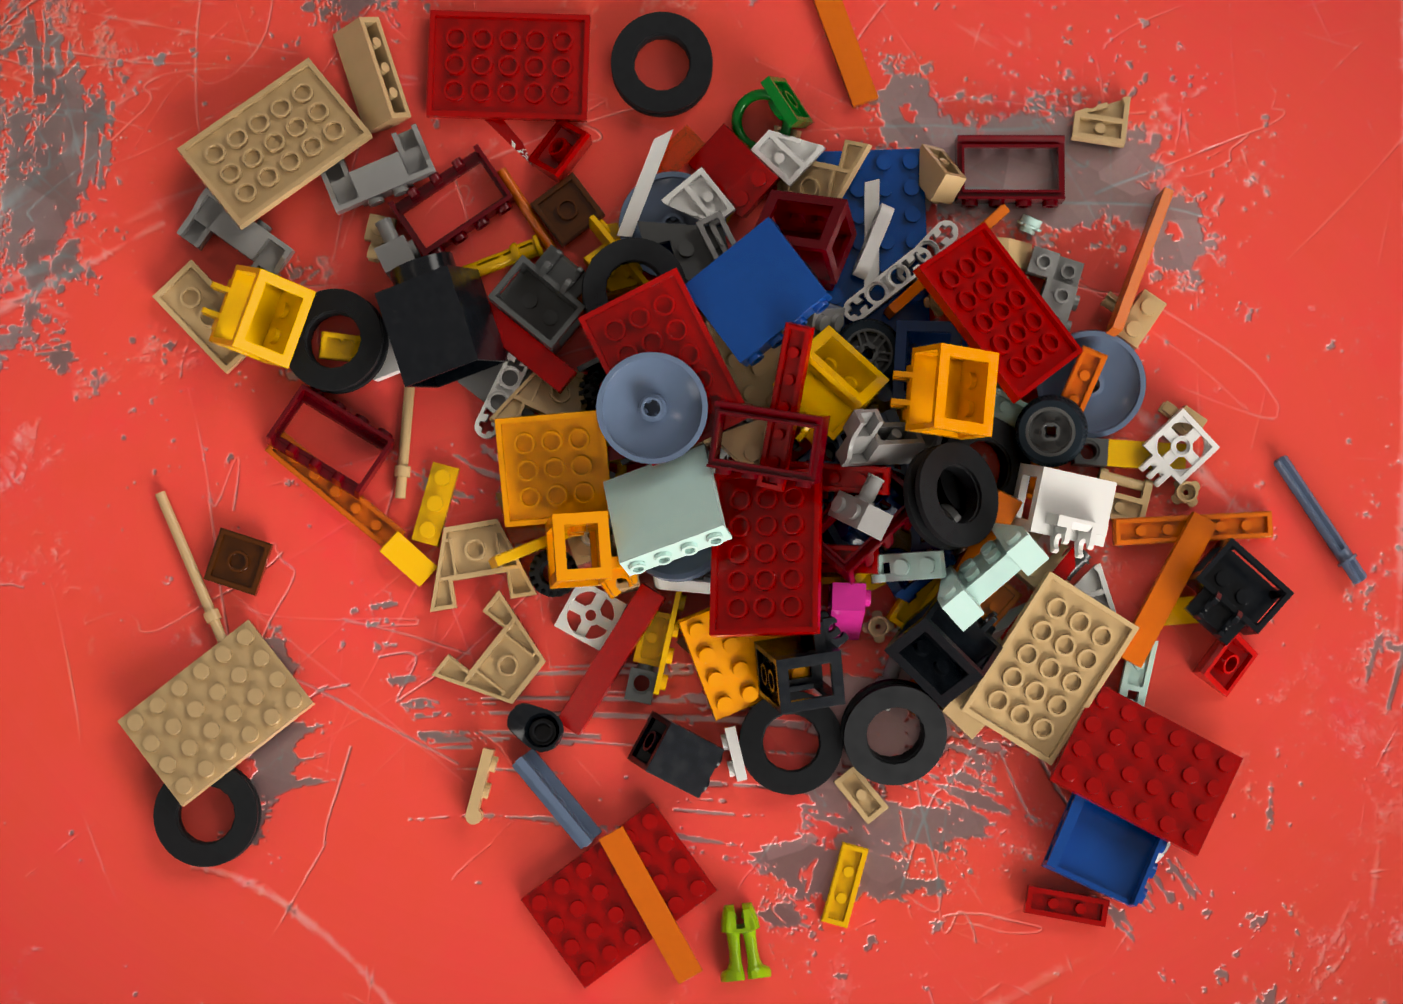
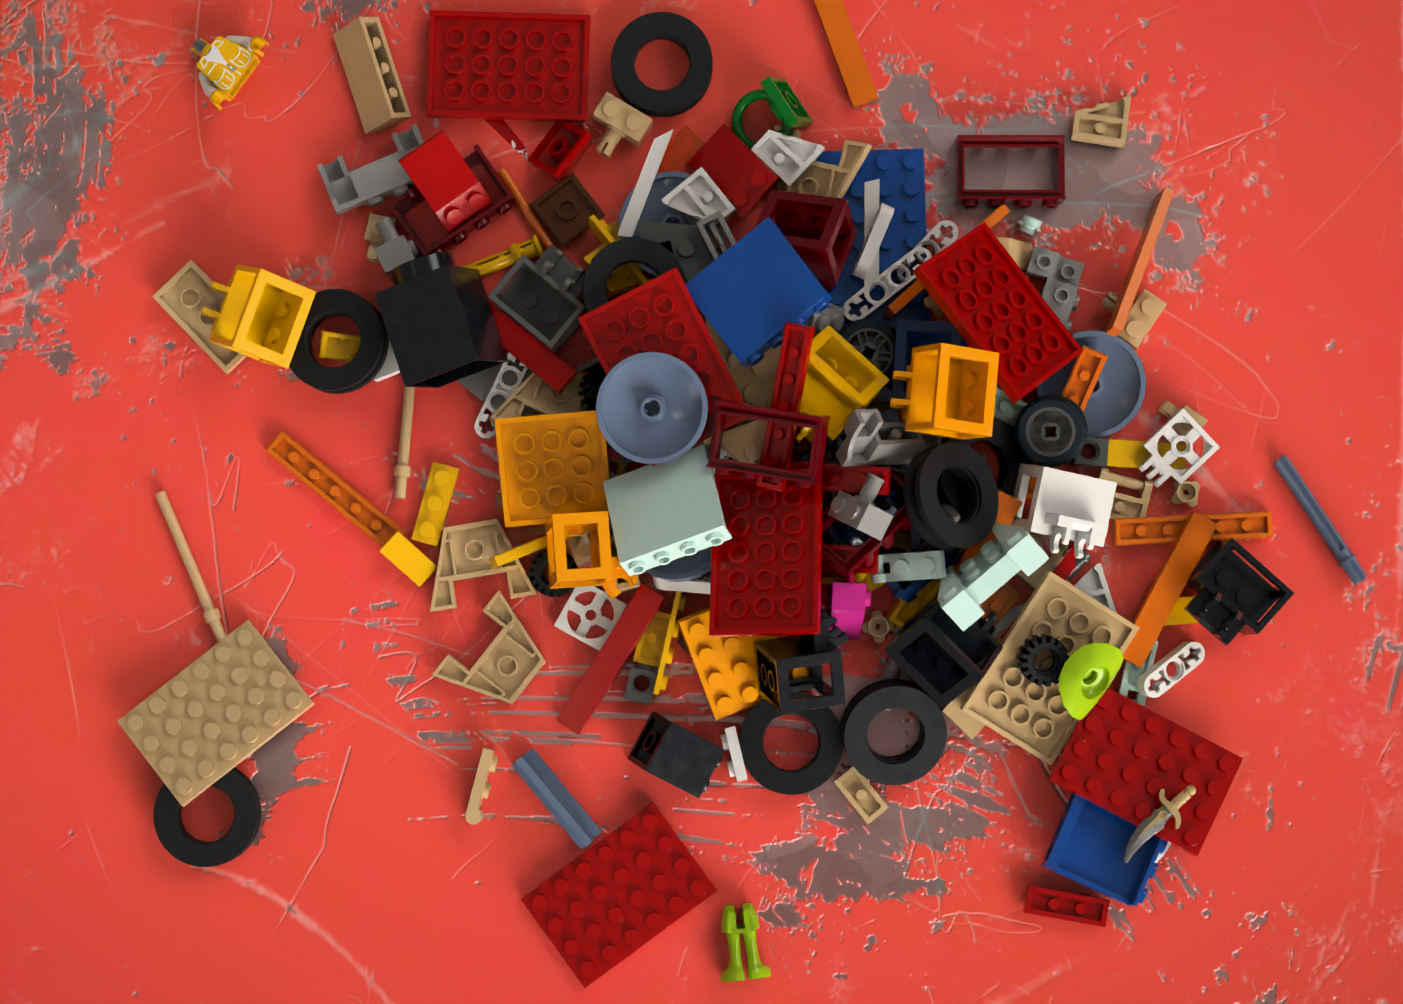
light grey bracket [176,188,295,277] -> none
tan plate [177,57,373,230] -> none
reddish brown plate [204,528,273,596] -> none
dark red window [266,384,394,499] -> none
black piece [507,703,564,752] -> none
orange tile [599,826,703,984] -> none
yellow tile [821,841,869,928] -> none
tan slope [919,144,967,205] -> none
red slope [1192,633,1258,697] -> none
none -> torso [191,35,270,110]
none -> red slope [398,129,492,232]
none -> tan brick [593,92,653,158]
none -> black tyre [1017,634,1070,687]
none -> lime hat [1058,642,1124,720]
none -> piece [1124,785,1196,863]
none -> white beam [1137,641,1205,698]

